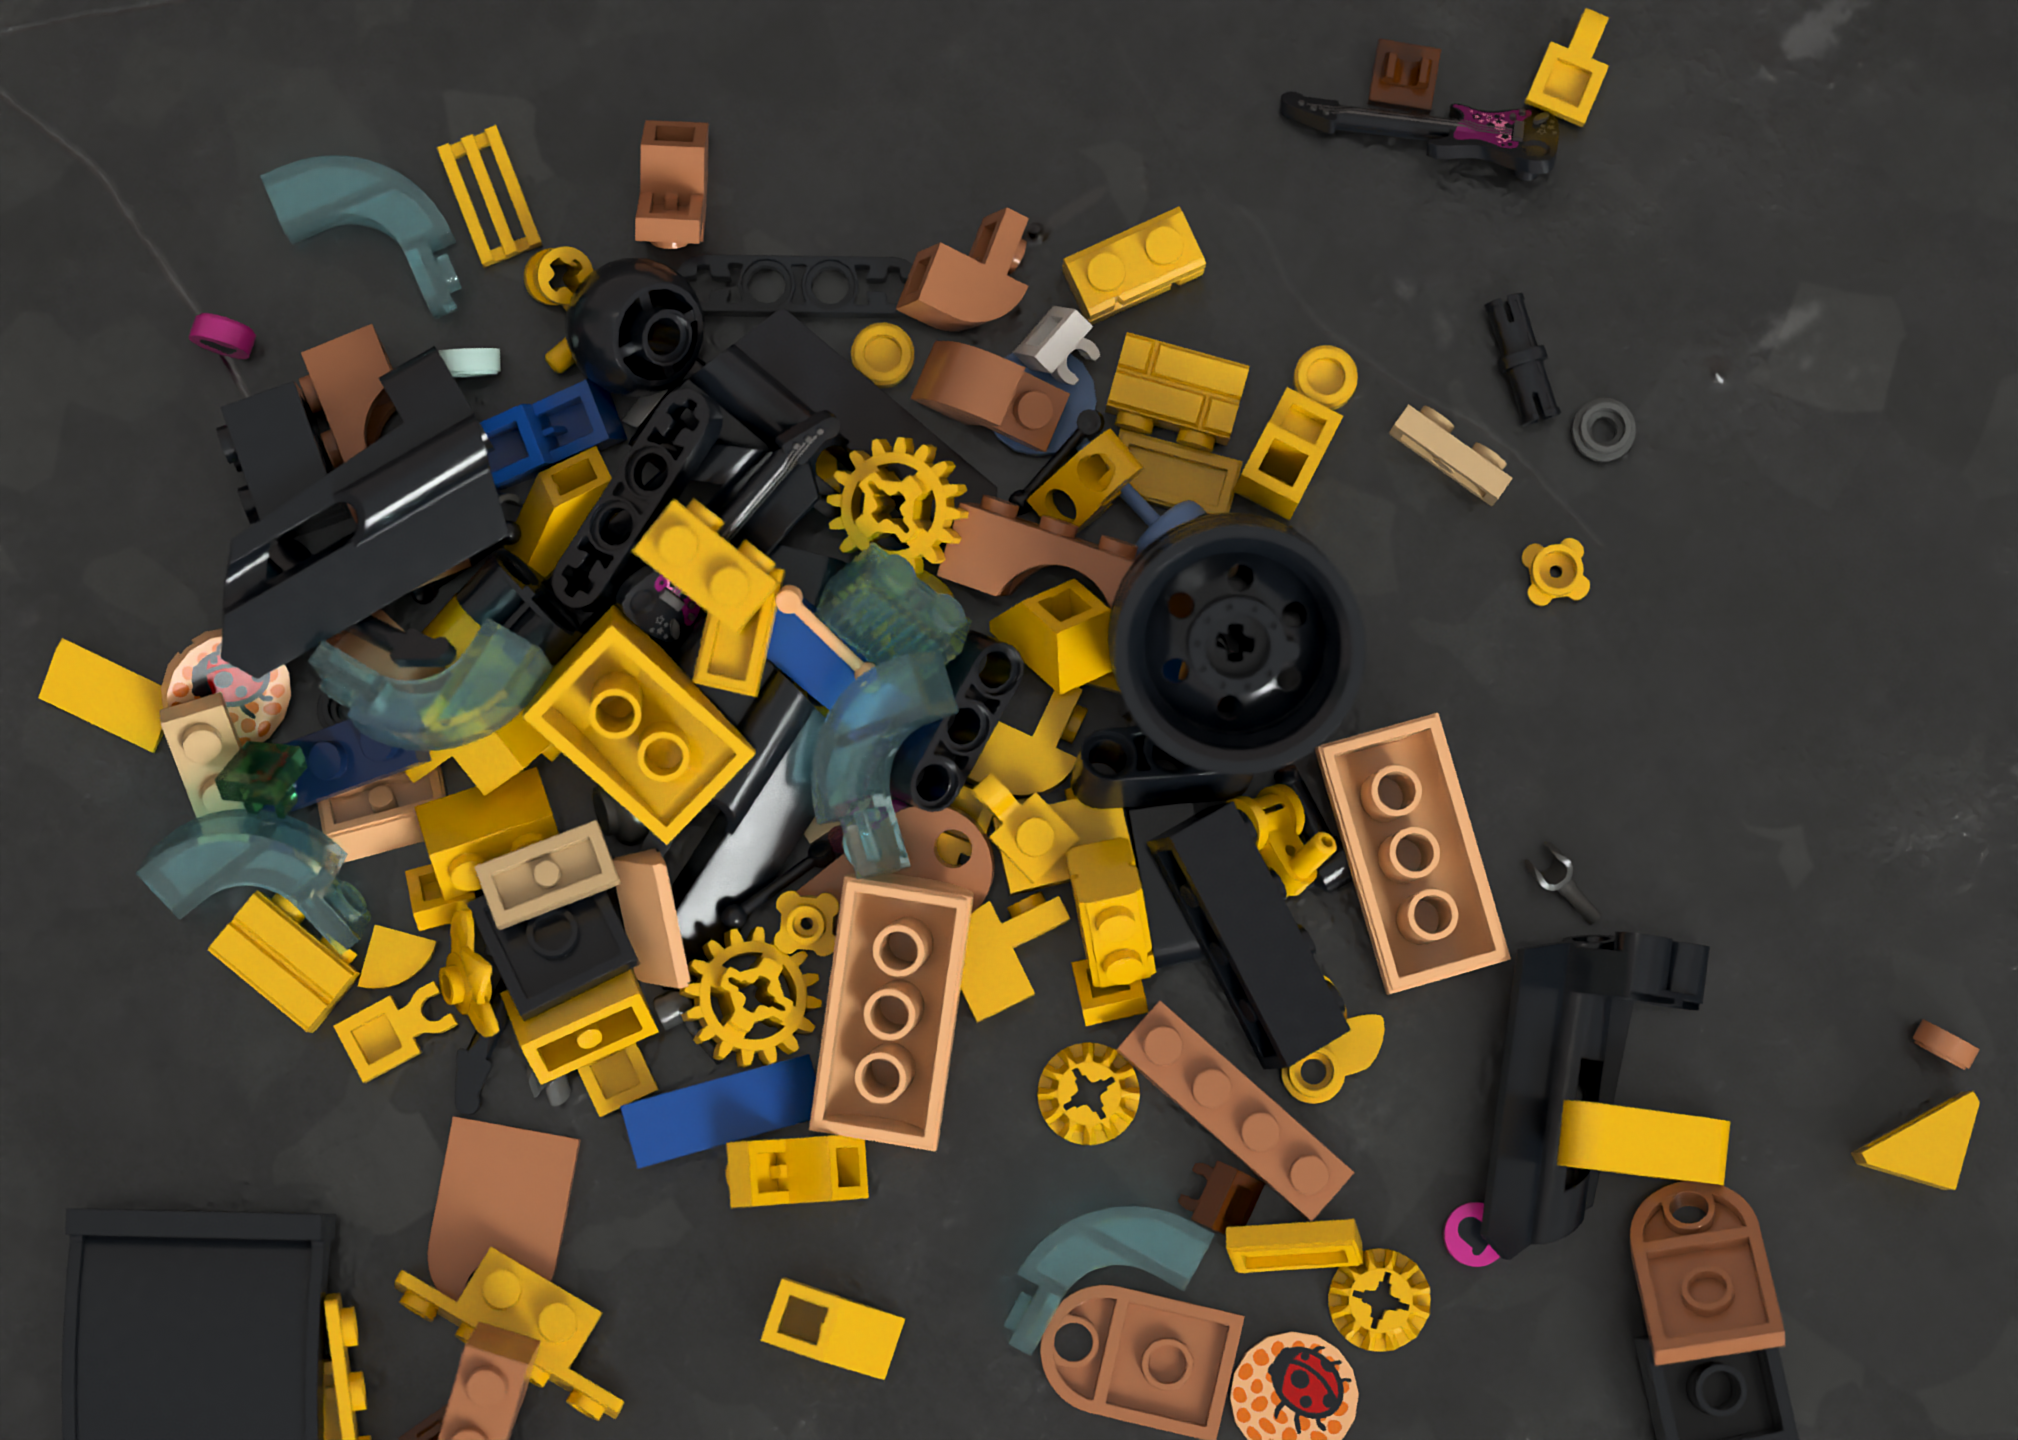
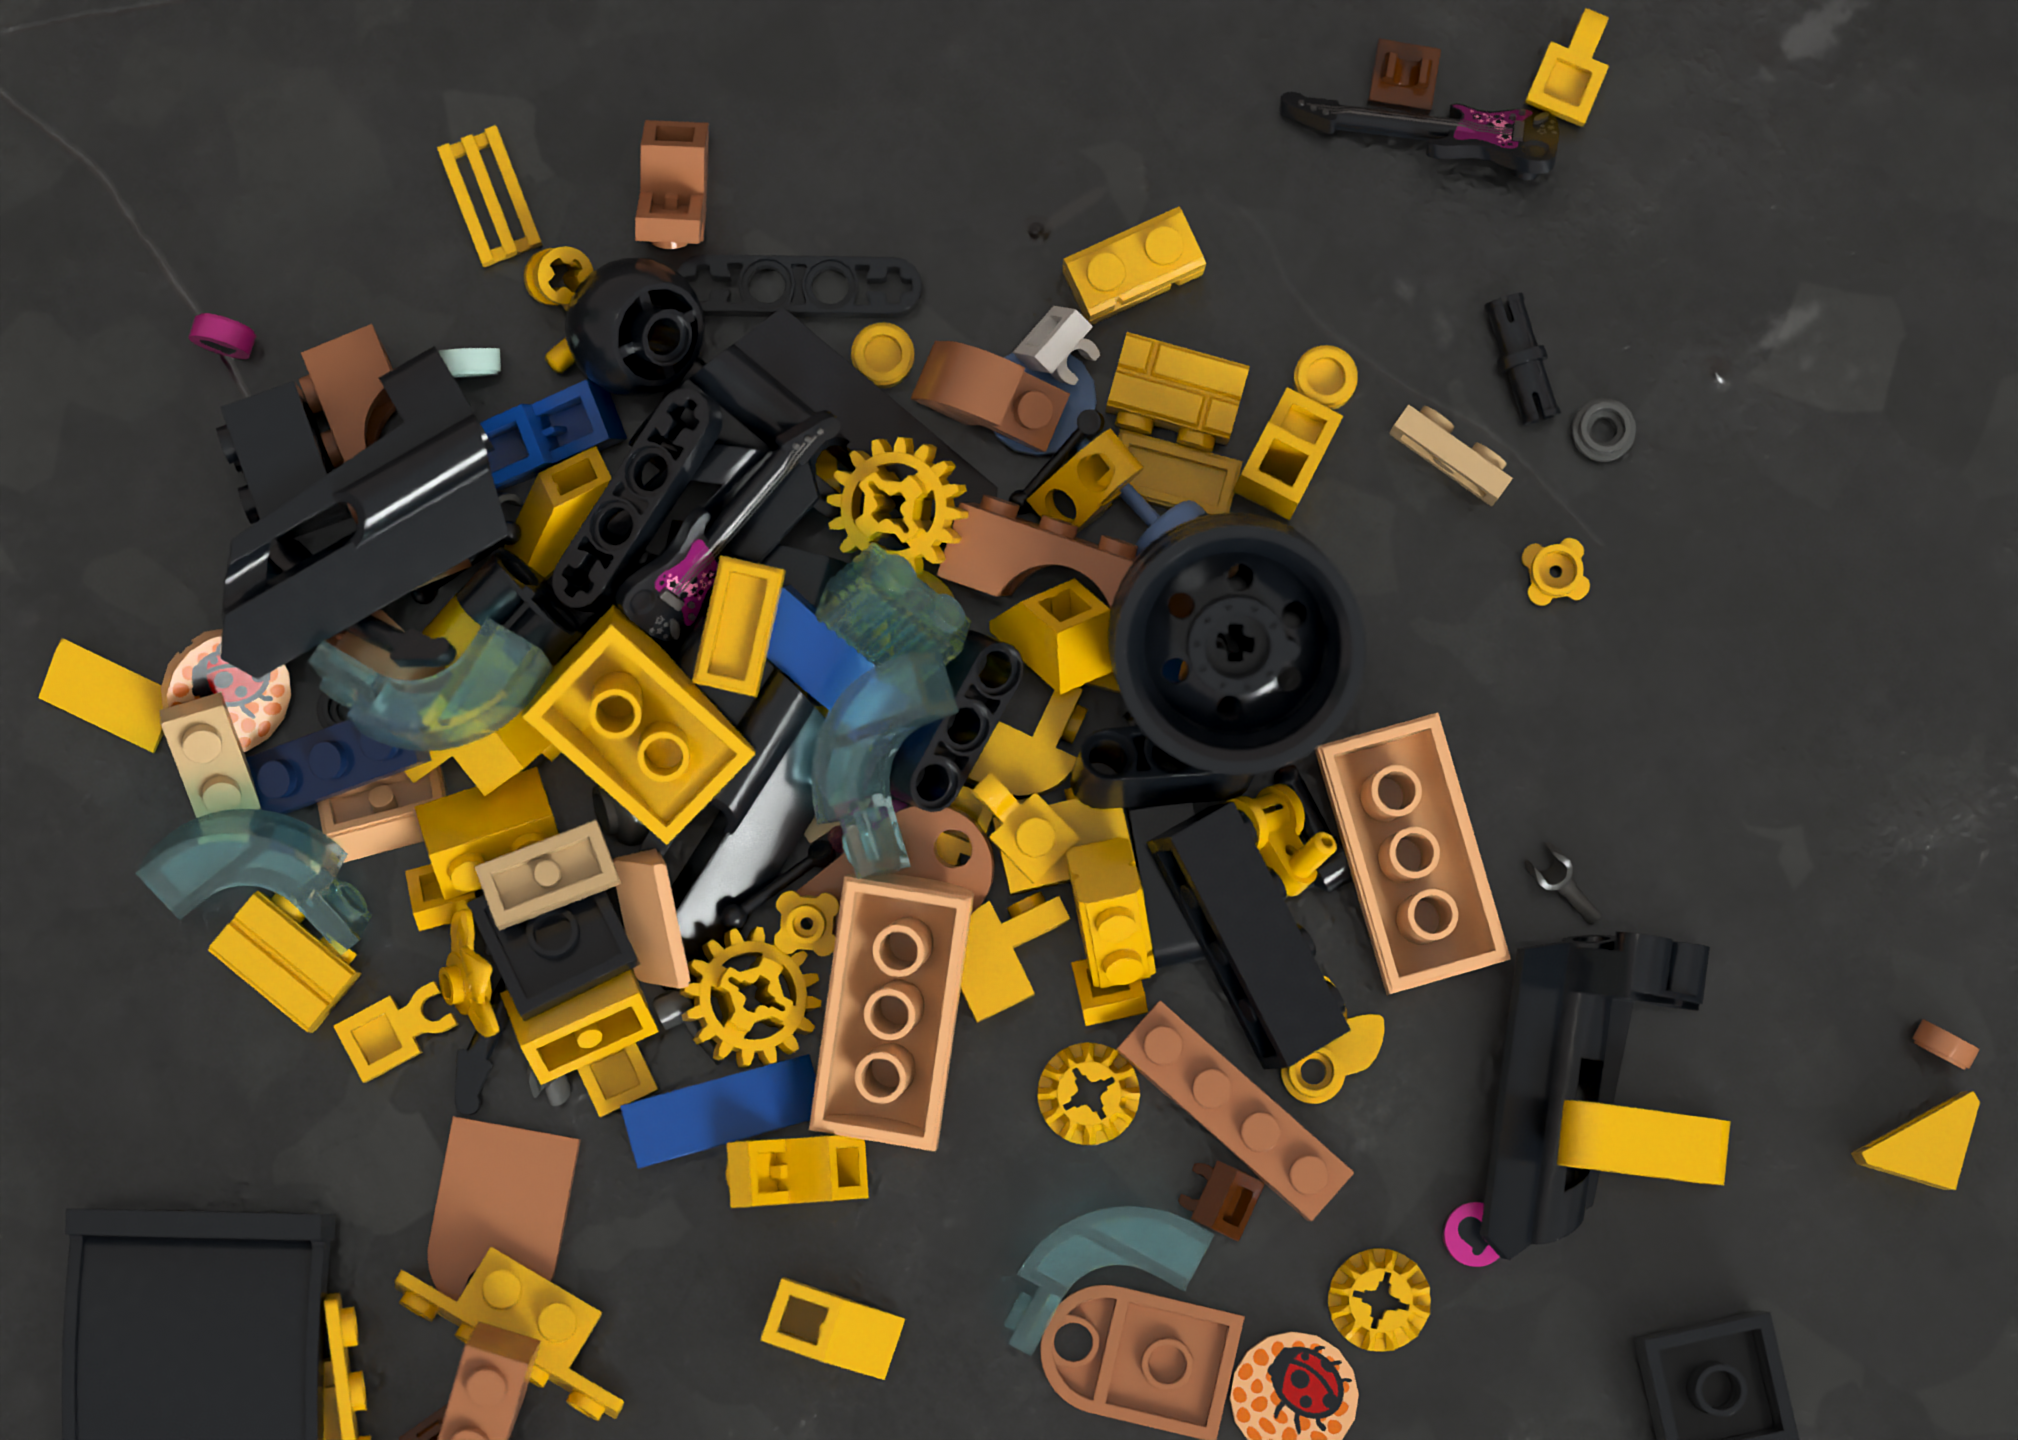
clear green tile [214,741,308,819] -> none
clear light blue arch [260,155,462,319] -> none
yellow tile [358,925,439,989] -> none
white sticker [622,389,668,428] -> none
yellow brick [633,498,779,634] -> none
light nougat hinge [775,585,880,687] -> none
nougat brick [896,207,1029,331] -> none
yellow tile [1226,1219,1363,1273] -> none
nougat tile [1630,1181,1785,1366] -> none

